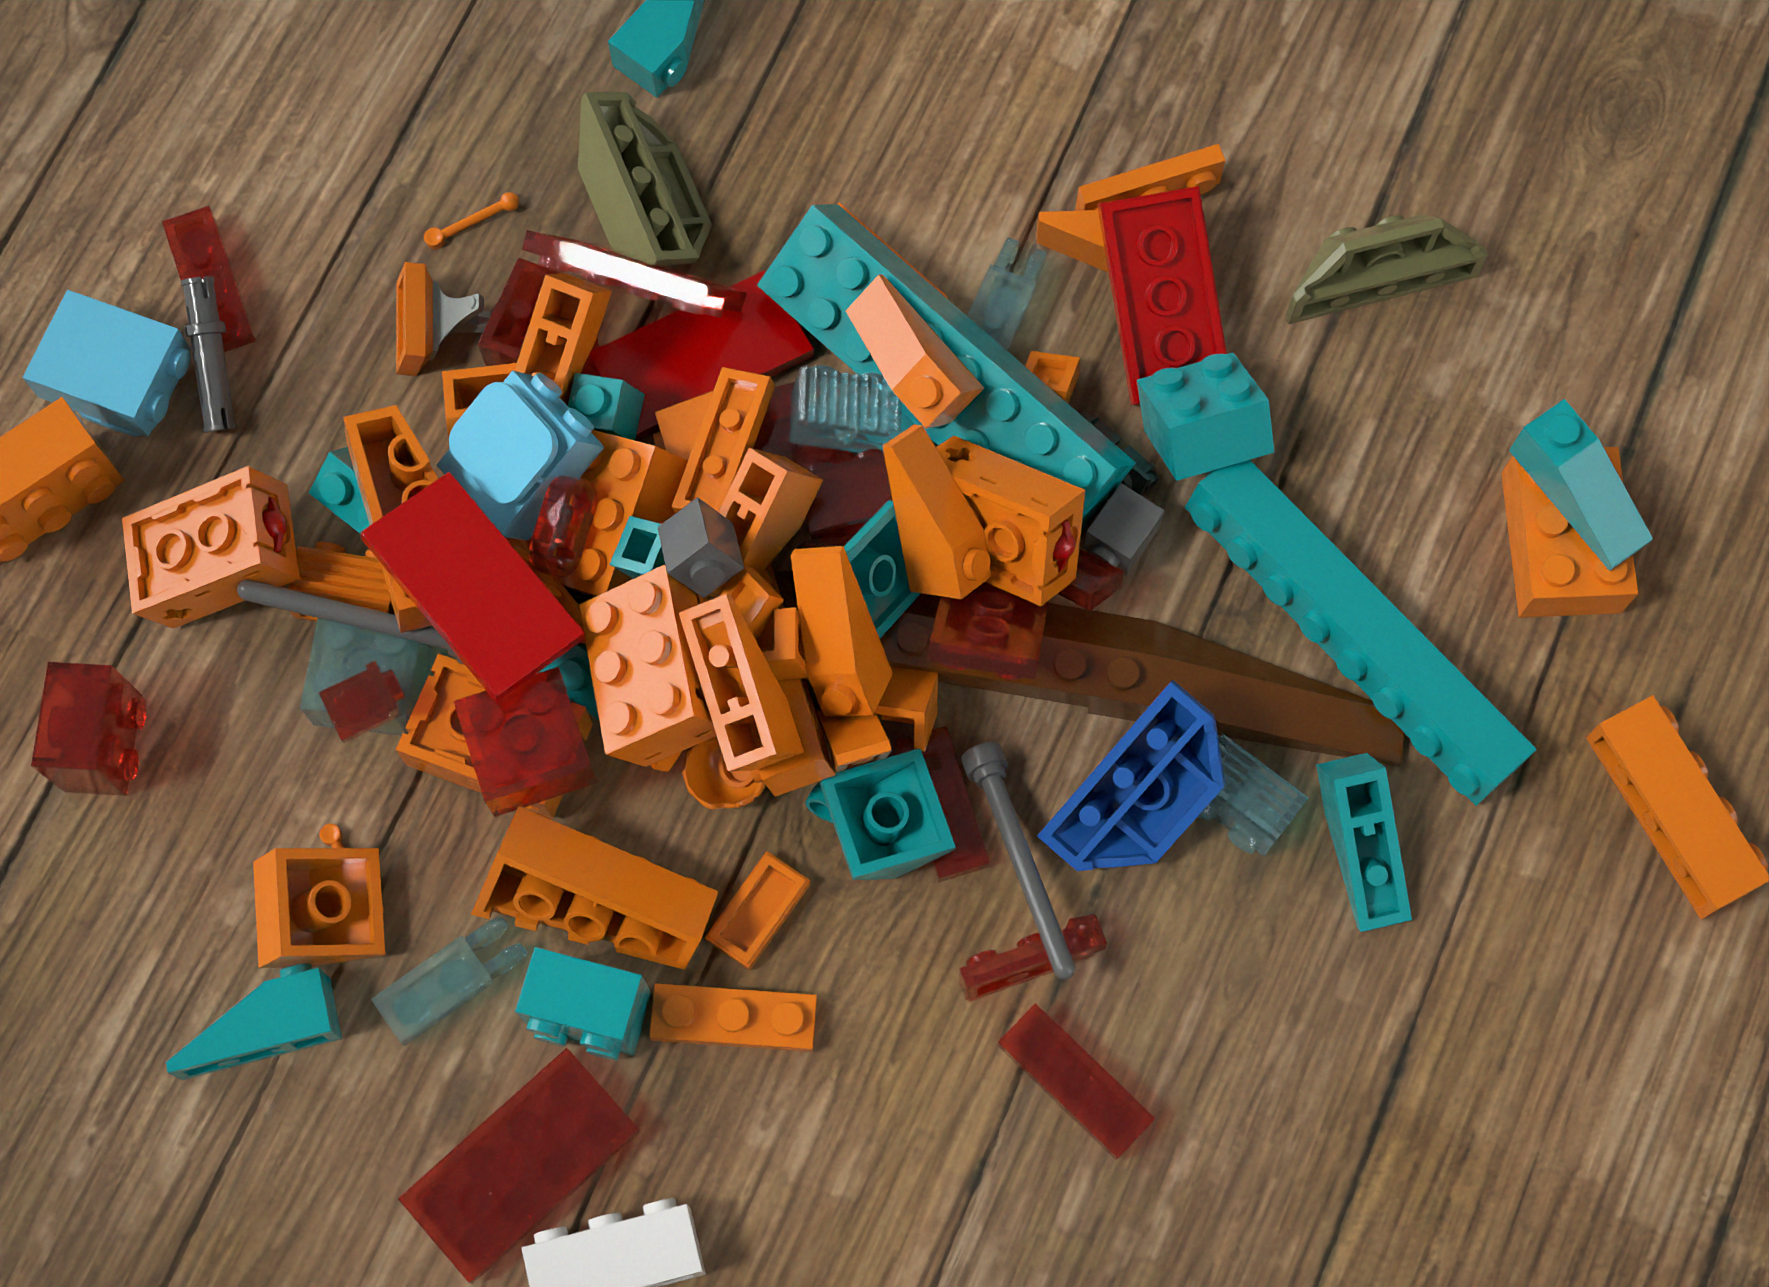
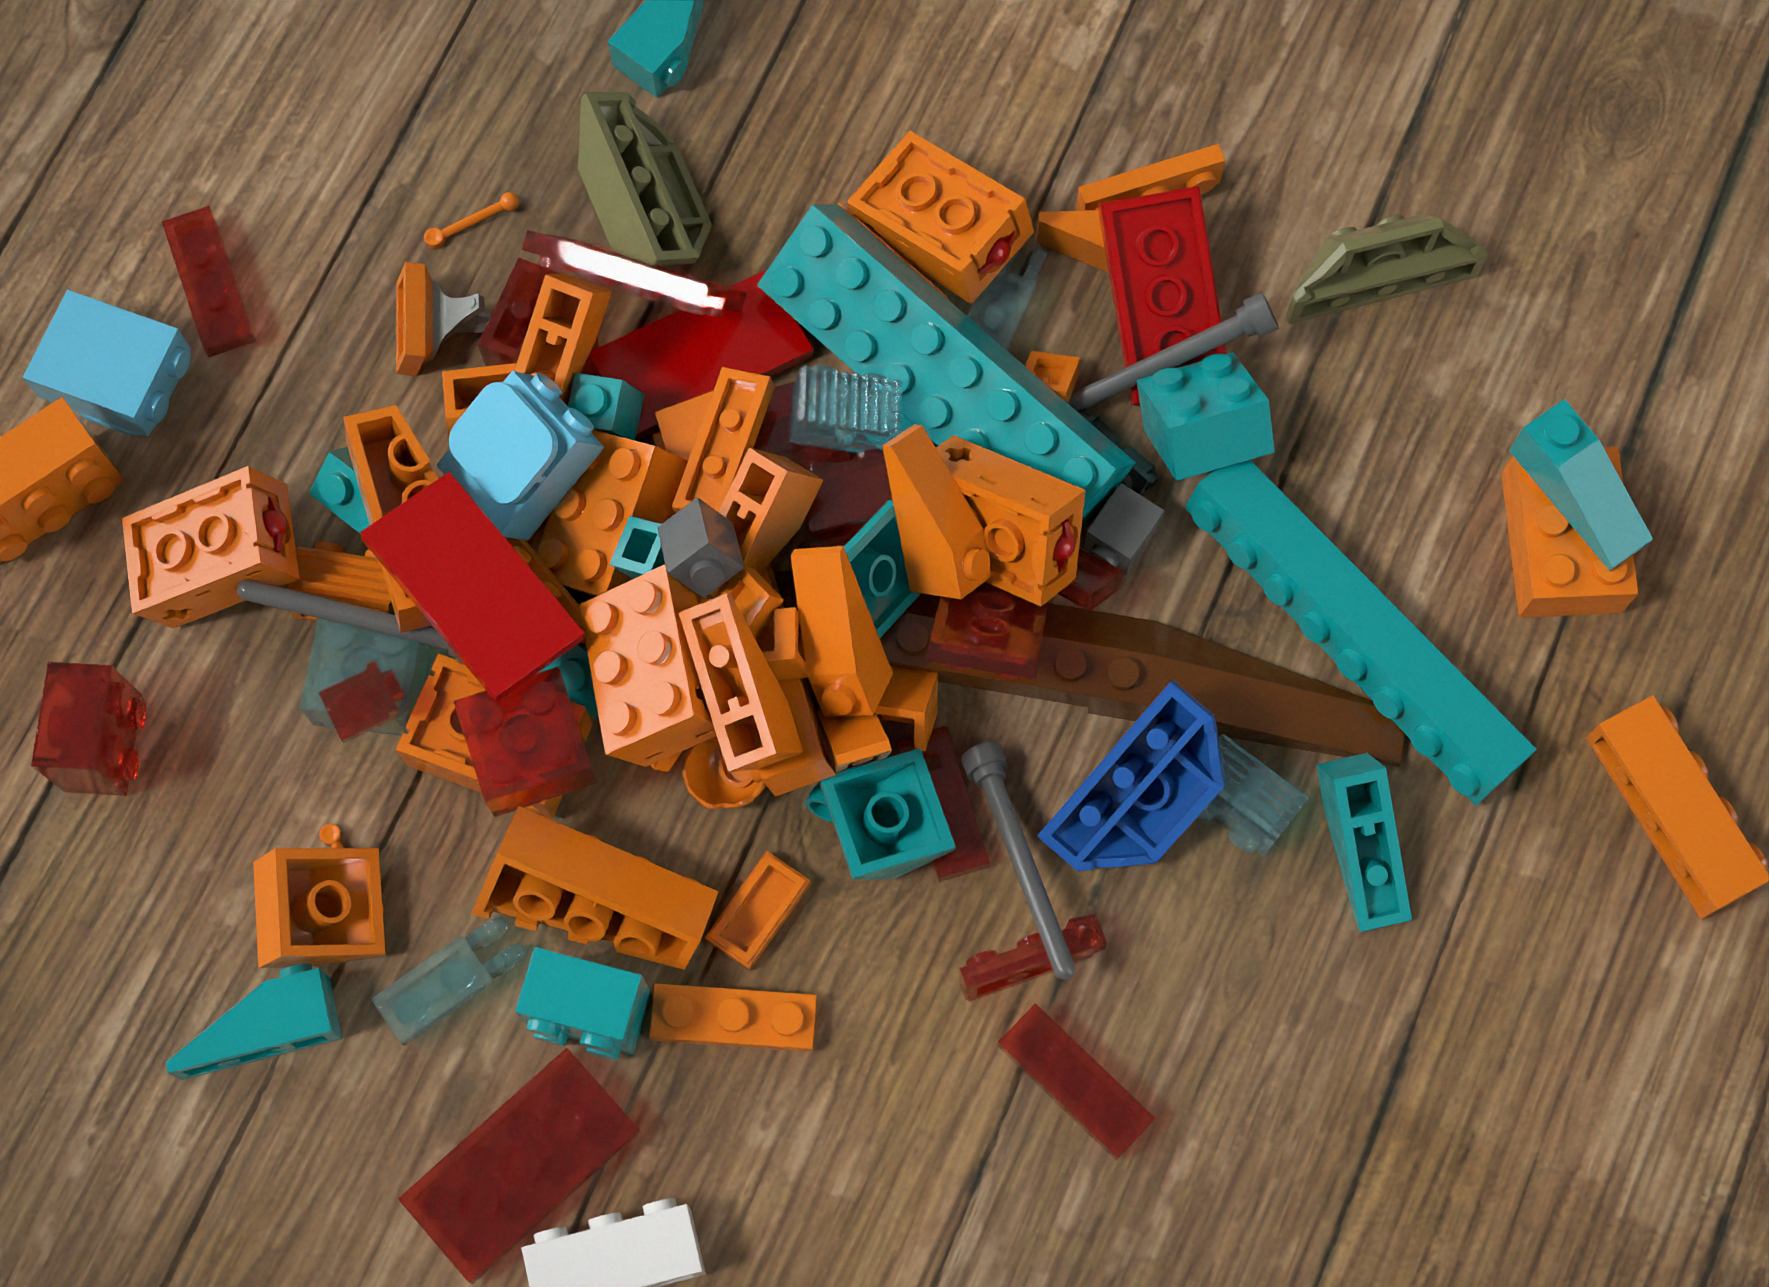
dark grey pin [181,276,237,433] -> none
clear red beam [528,475,597,578] -> none
orange slope [846,274,984,429] -> none
none -> orange piece [847,131,1034,304]
none -> dark grey piece [1069,292,1279,412]

